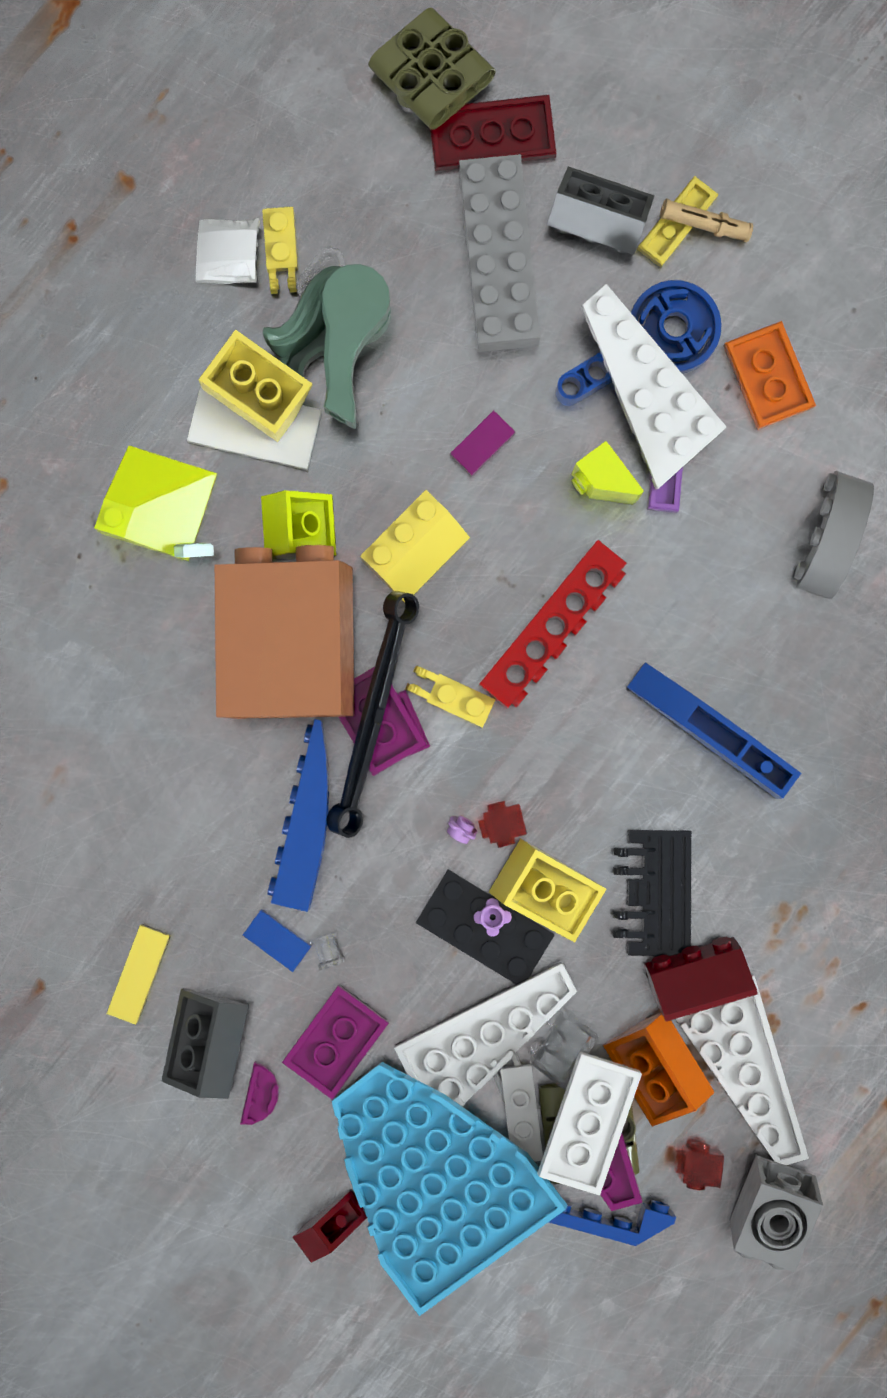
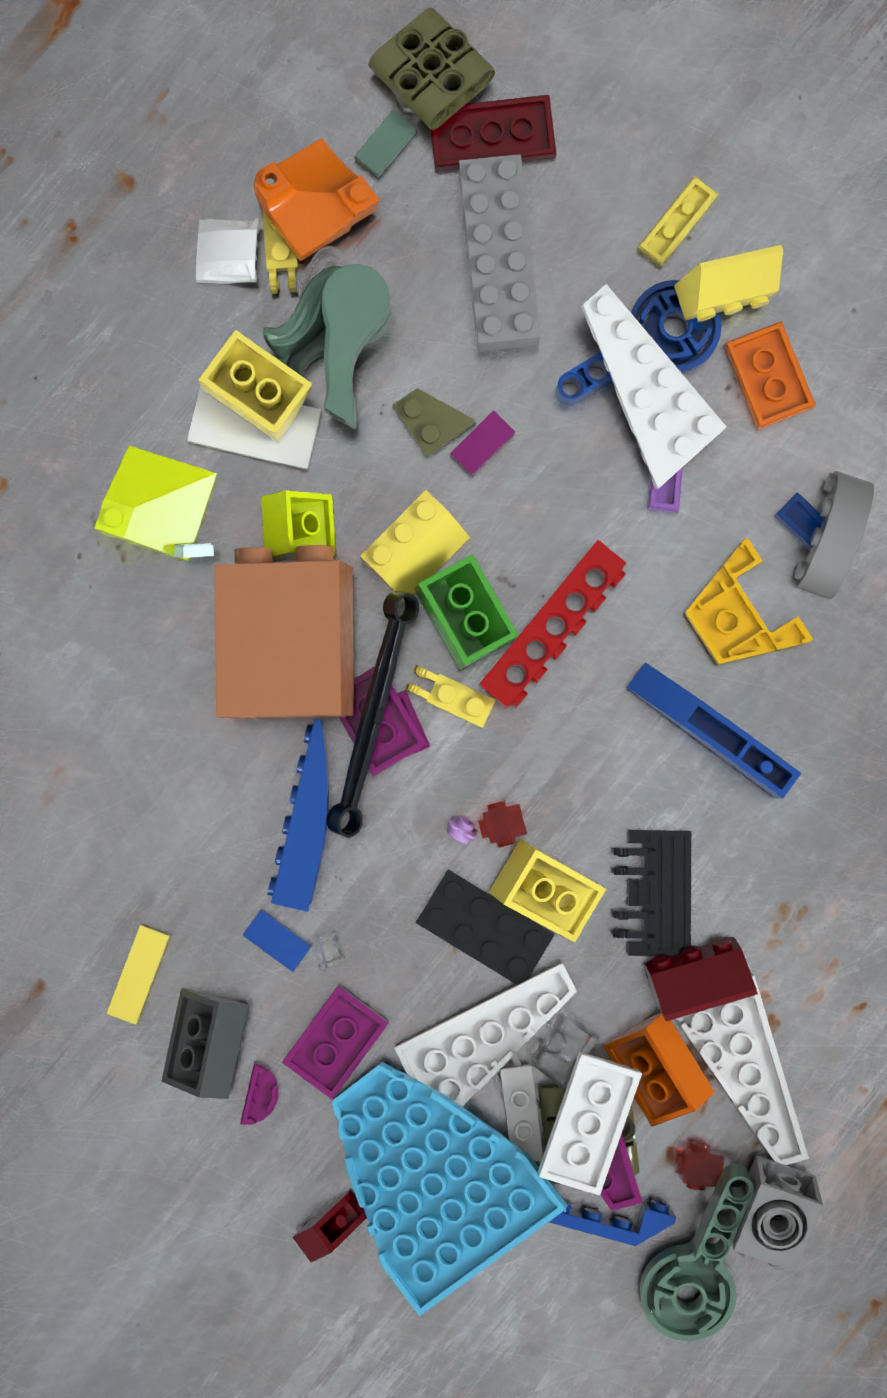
lavender plate [474,898,512,936] -> none
dark grey slope [547,166,655,255] -> none
neon yellow slope [571,441,644,505] -> none
tan pin [660,198,753,243] -> none
none -> orange slope [254,138,380,261]
none -> sand green tile [354,110,417,179]
none -> olive wing [392,388,476,458]
none -> bright green slope [414,554,519,670]
none -> sand green beam [640,1164,754,1341]
none -> light yellow slope [674,245,783,322]
none -> yellow wing [684,538,813,665]
none -> blue tile [774,492,824,550]

